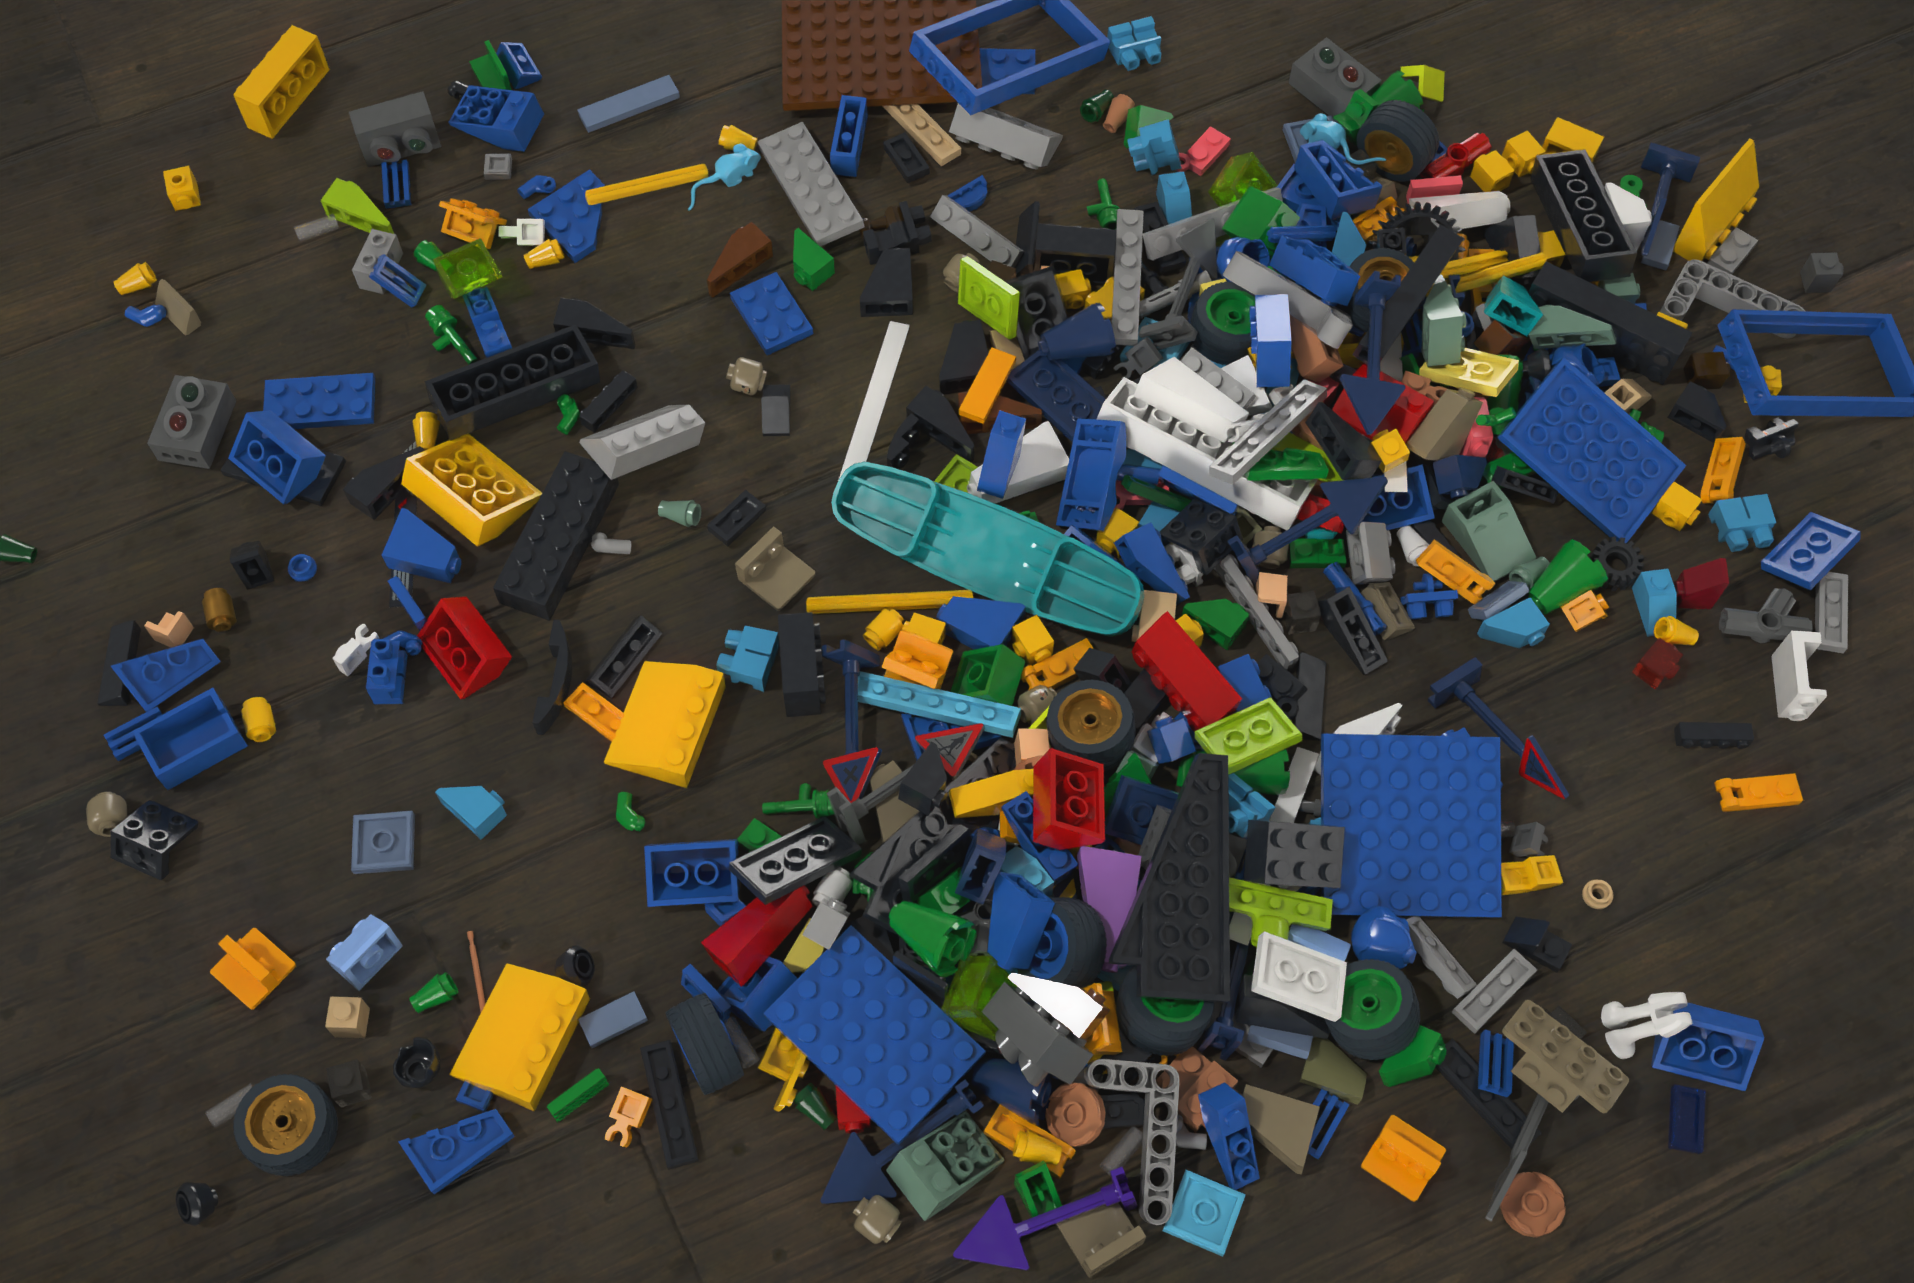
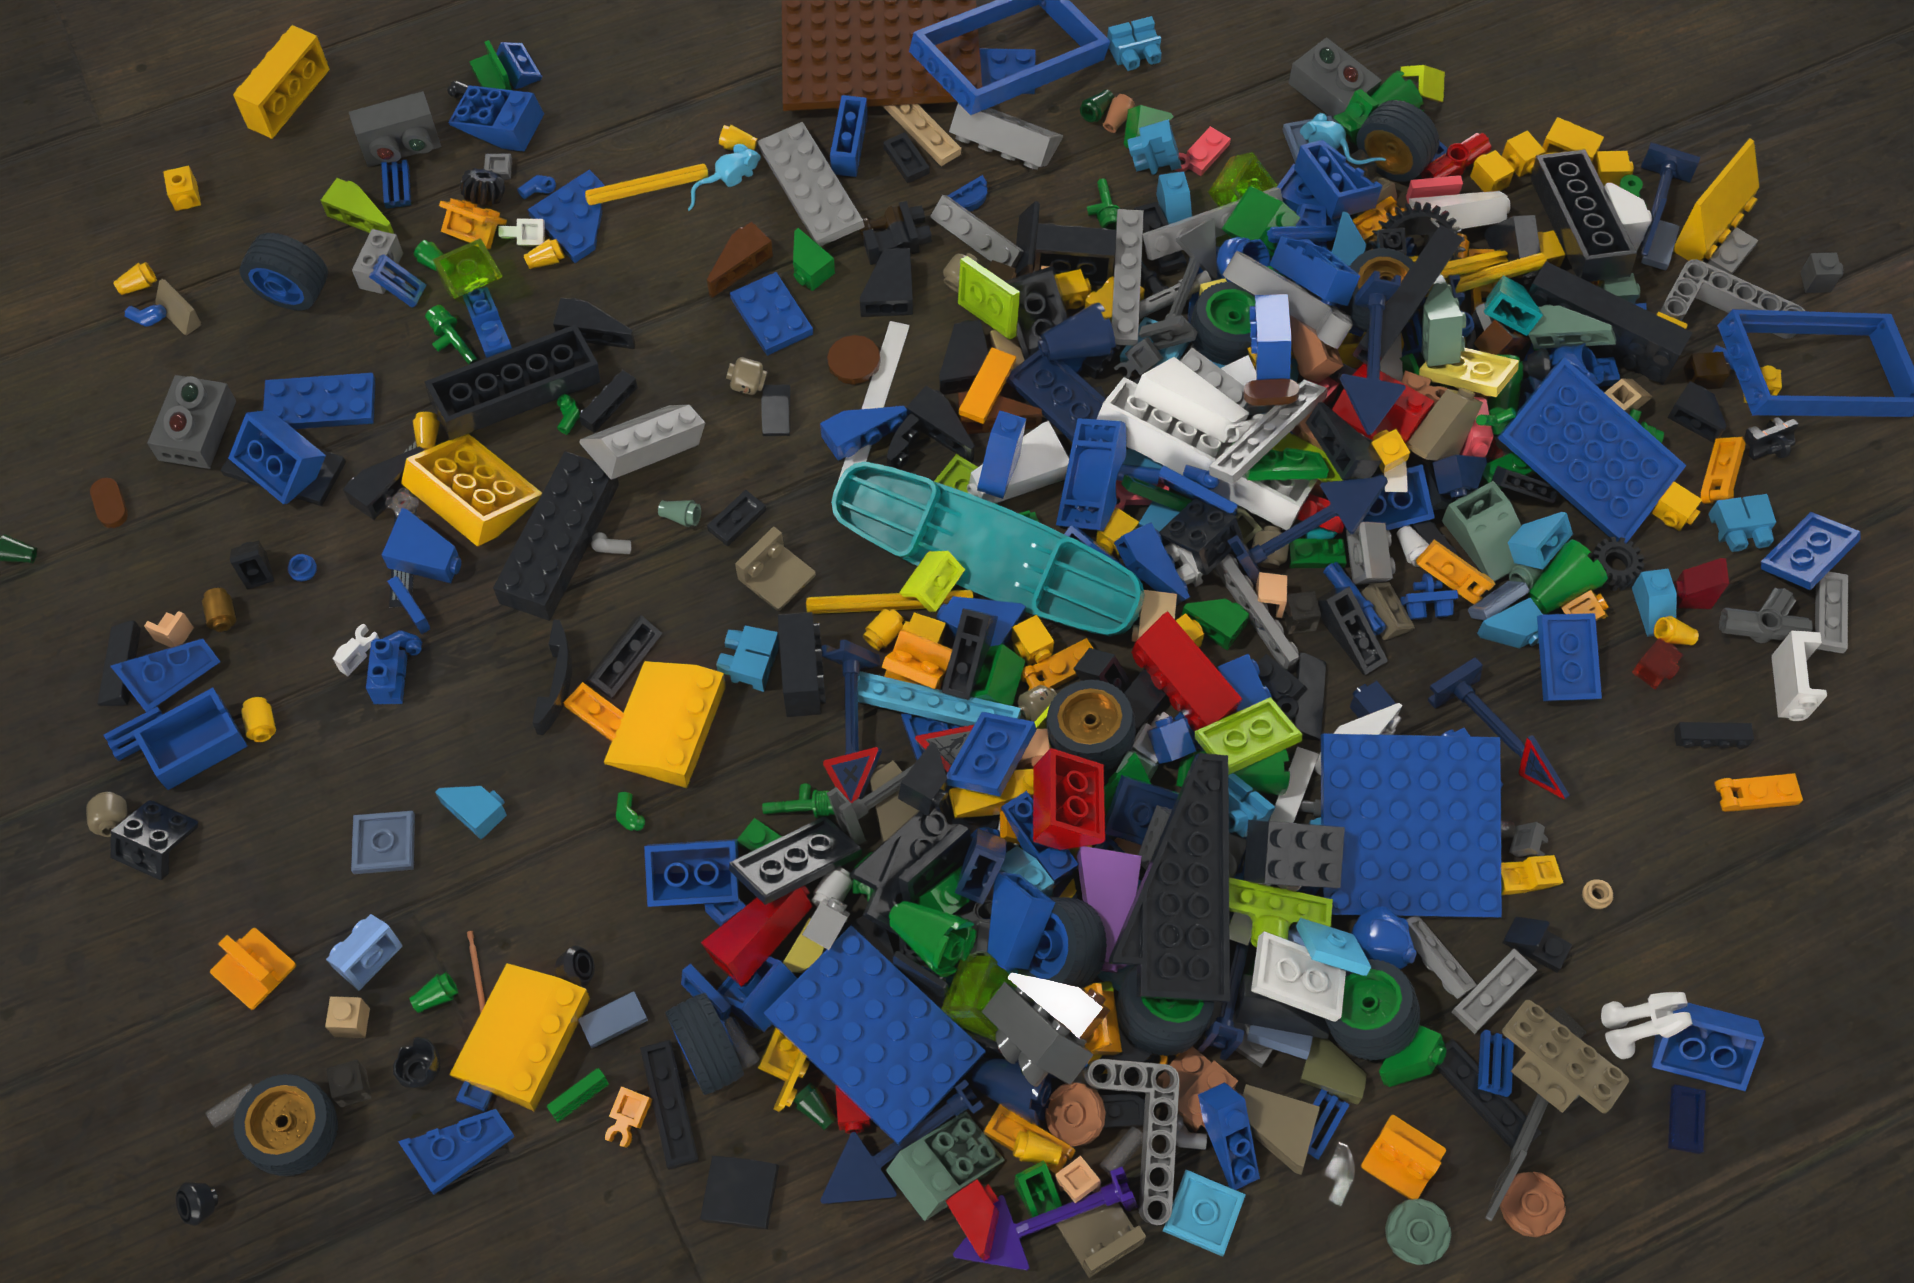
clear hinge [294,214,339,242] -> none
red slope [417,596,512,699] -> none
sand blue tile [577,75,680,133] -> none
dark tan head [852,1194,902,1244] -> none
none -> reddish brown tile [90,478,128,528]
none -> black wheel [239,233,328,311]
none -> clear plate [385,488,419,517]
none -> black gear [460,168,505,206]
none -> black slope [700,1156,779,1229]
none -> blue slope [820,406,907,461]
none -> reddish brown tile [827,335,881,384]
none -> neon yellow panel [900,551,965,612]
none -> black slope [942,608,998,700]
none -> red slope [945,1179,999,1261]
none -> blue plate [946,712,1037,797]
none -> light nougat panel [1055,1156,1101,1204]
none -> blue arm [1183,465,1219,490]
none -> reddish brown tile [1243,379,1300,406]
none -> medium azure plate [1296,918,1371,976]
none -> clear slope [1324,1142,1355,1206]
none -> dark blue brick [1350,681,1396,718]
none -> sand green tile [1385,1199,1451,1265]
none -> dark azure slope [1508,512,1573,569]
none -> blue plate [1537,613,1602,701]
none -> yellow brick [1592,151,1633,187]

